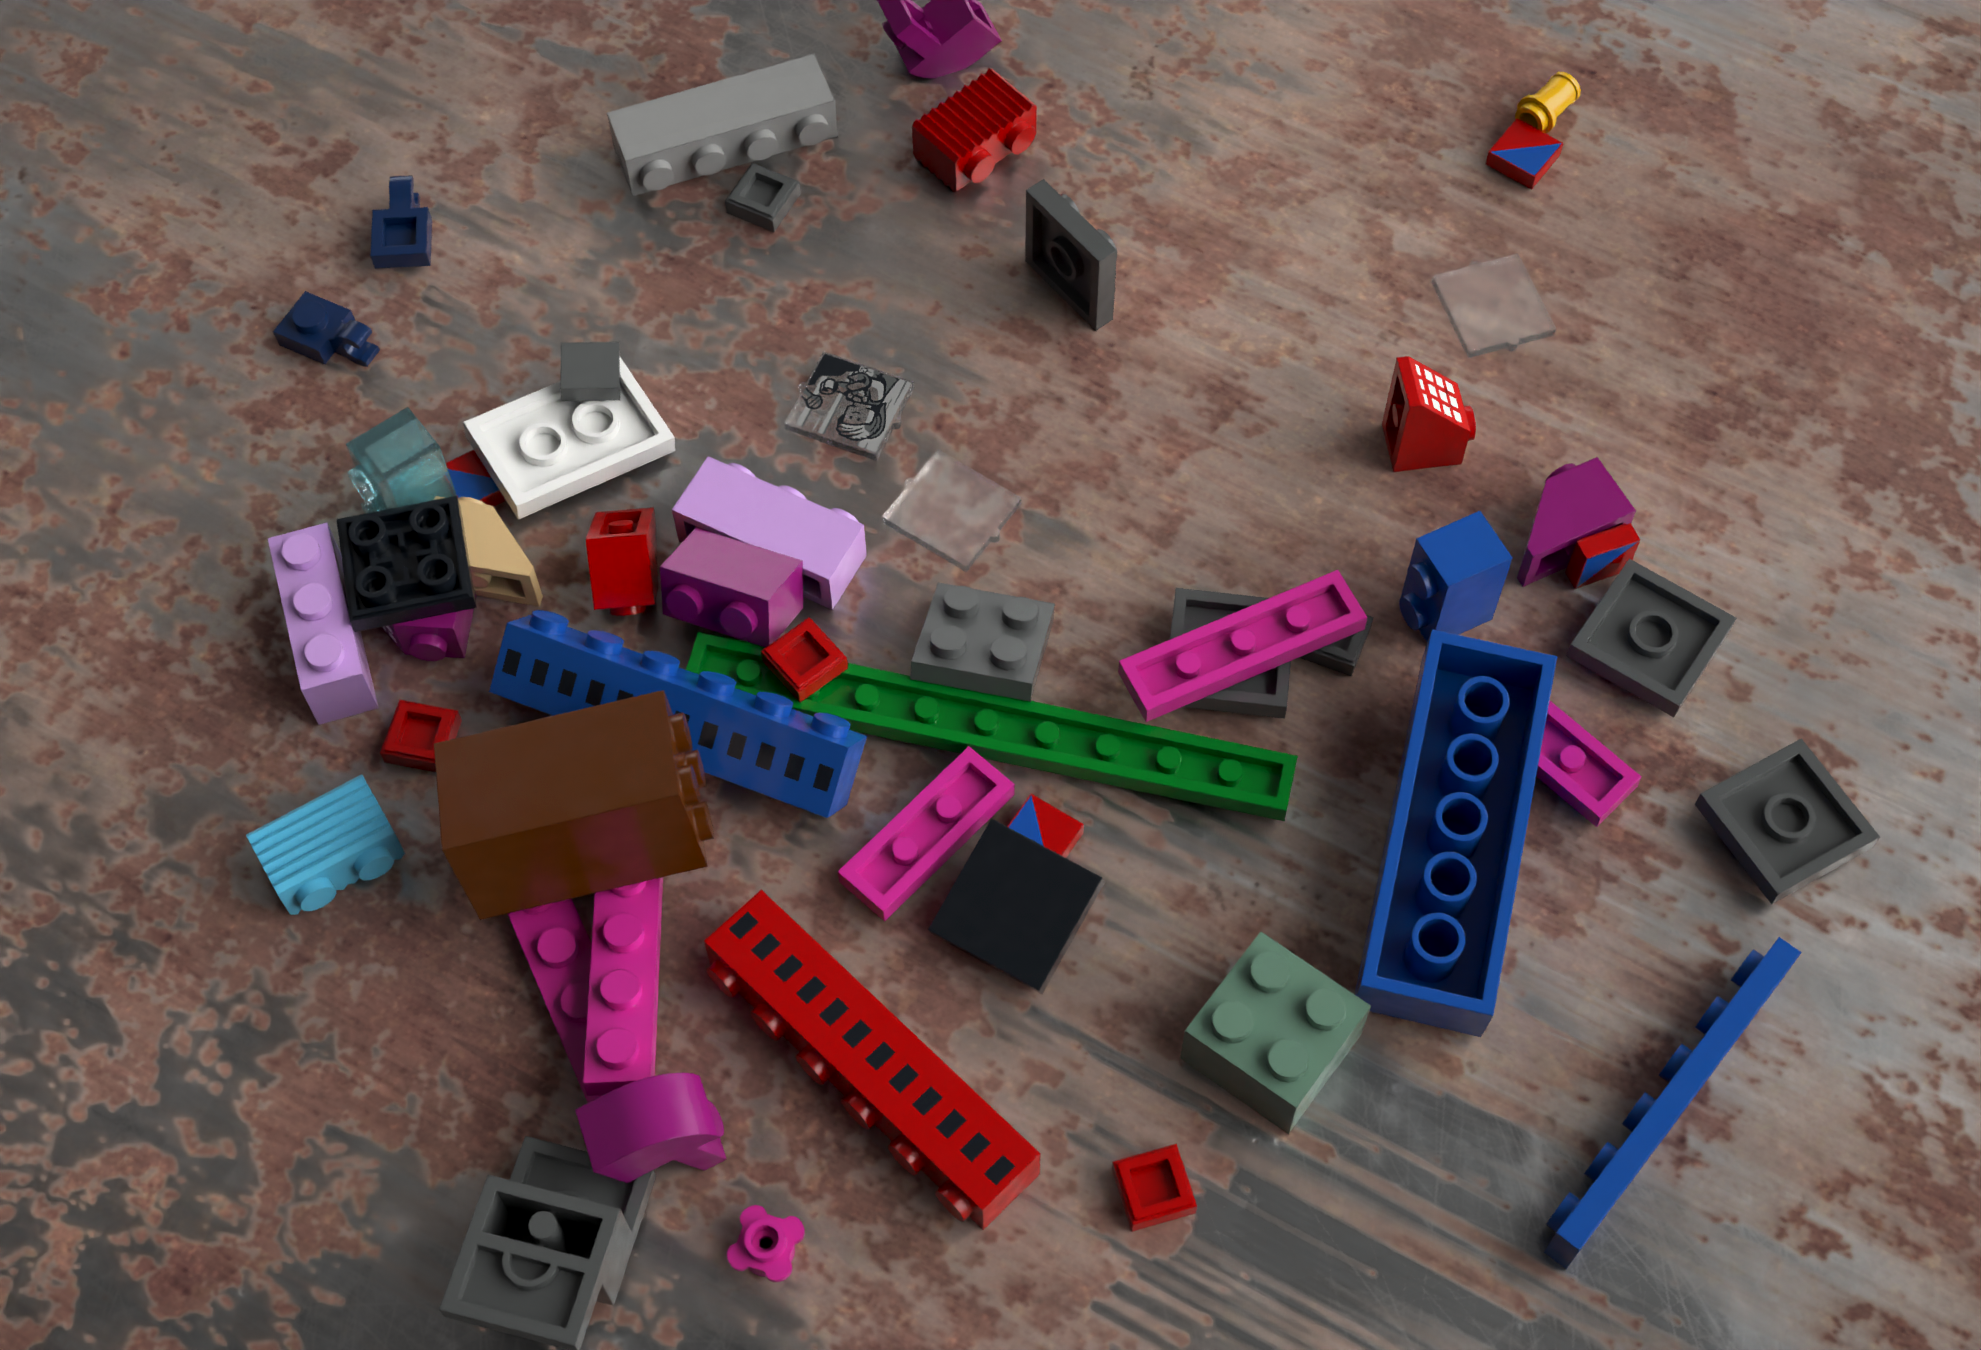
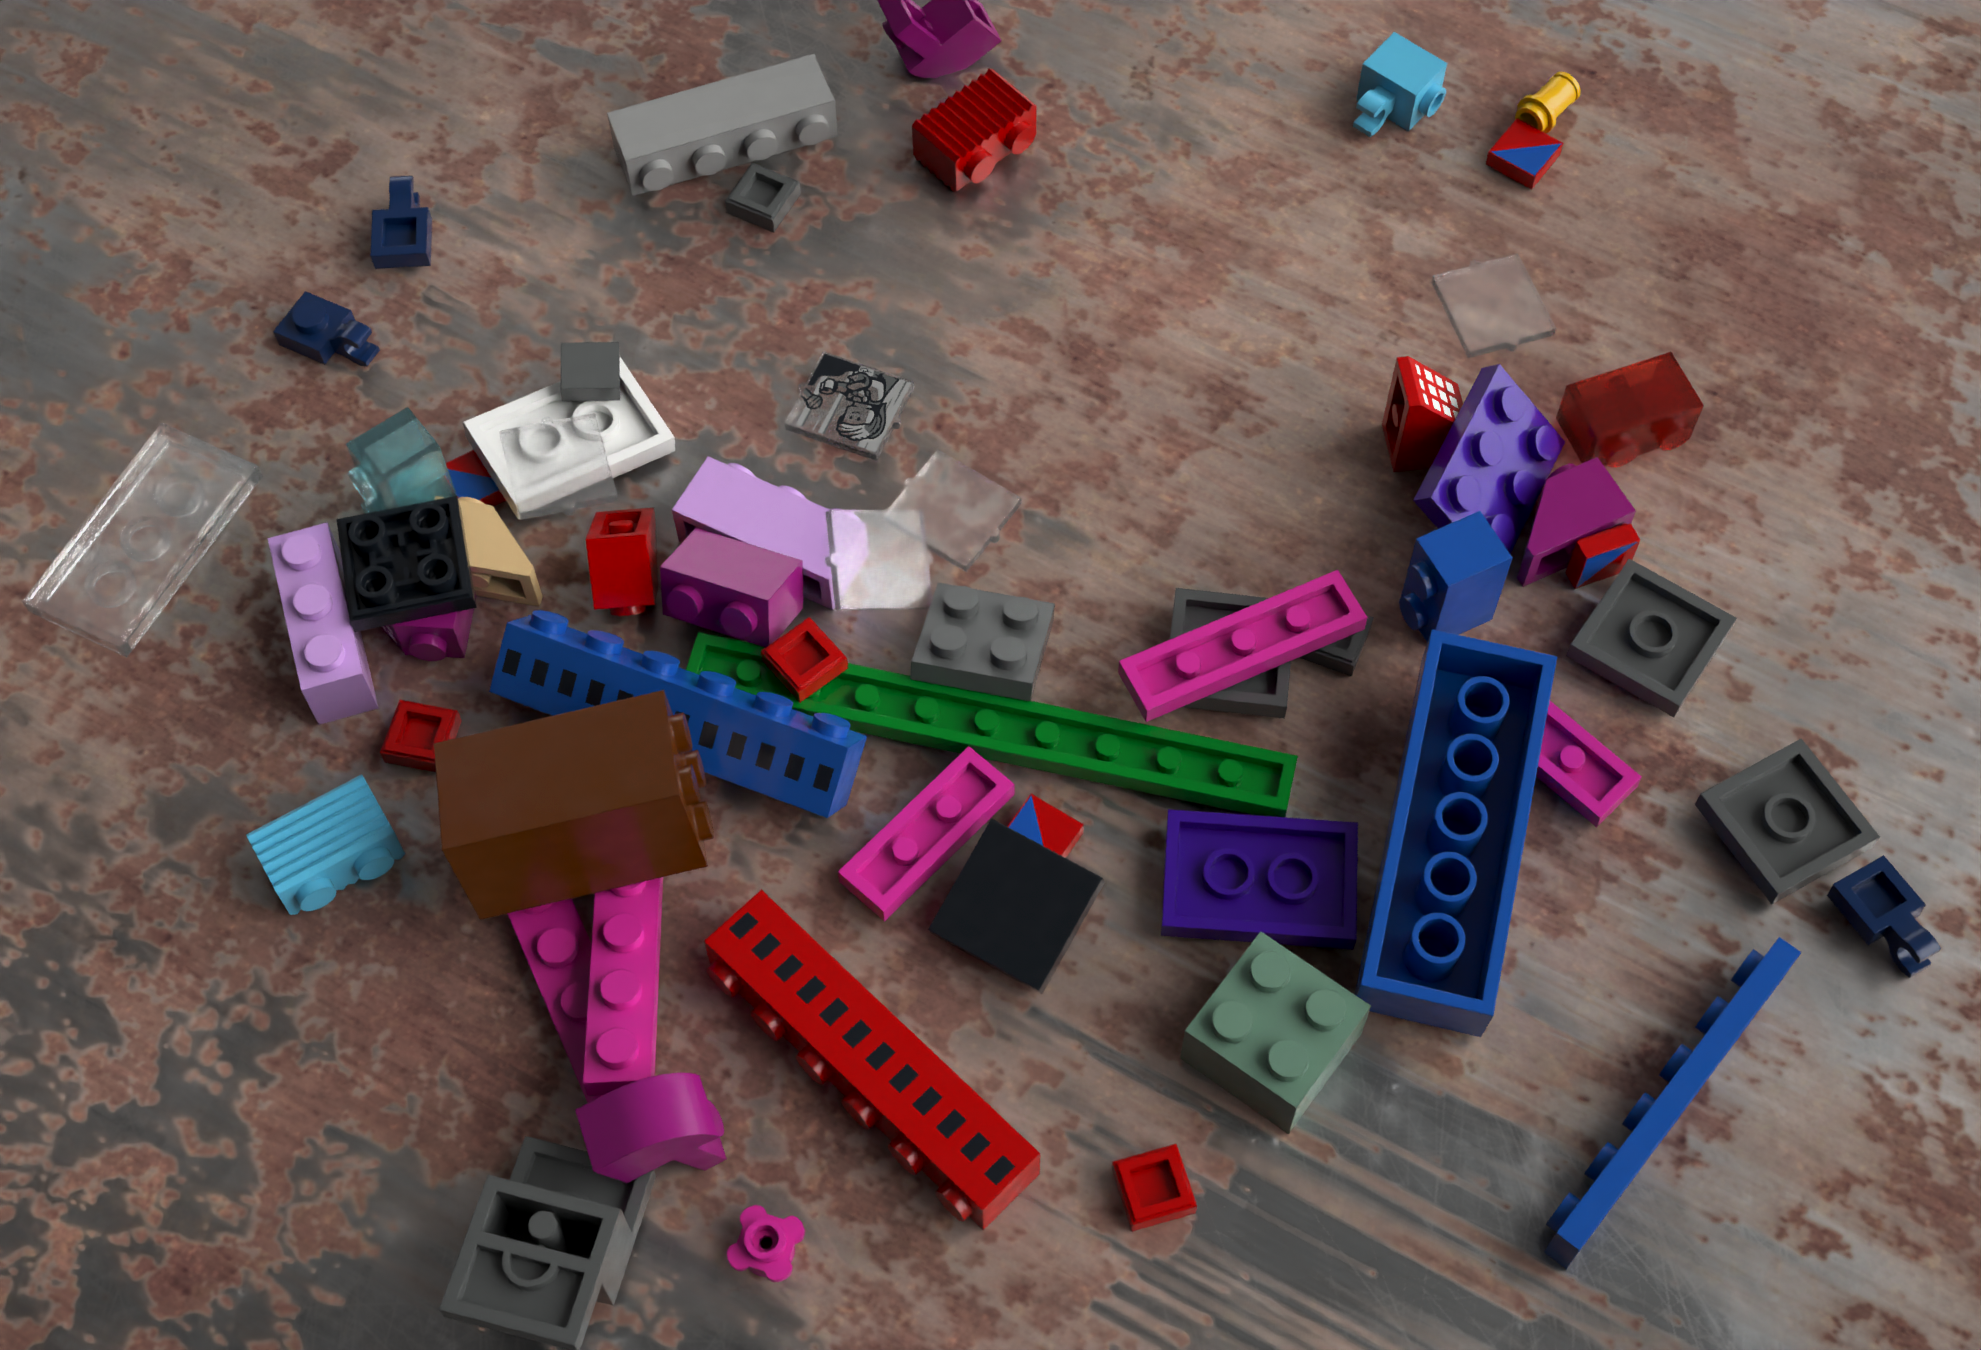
dark grey plate [1025,179,1118,331] -> none
none -> clear tile [22,422,263,658]
none -> clear piece [499,413,618,520]
none -> clear piece [825,510,933,611]
none -> dark purple plate [1161,809,1358,950]
none -> medium azure brick [1353,32,1447,137]
none -> dark purple plate [1413,364,1565,554]
none -> clear red brick [1556,352,1704,468]
none -> dark blue plate [1827,855,1941,978]

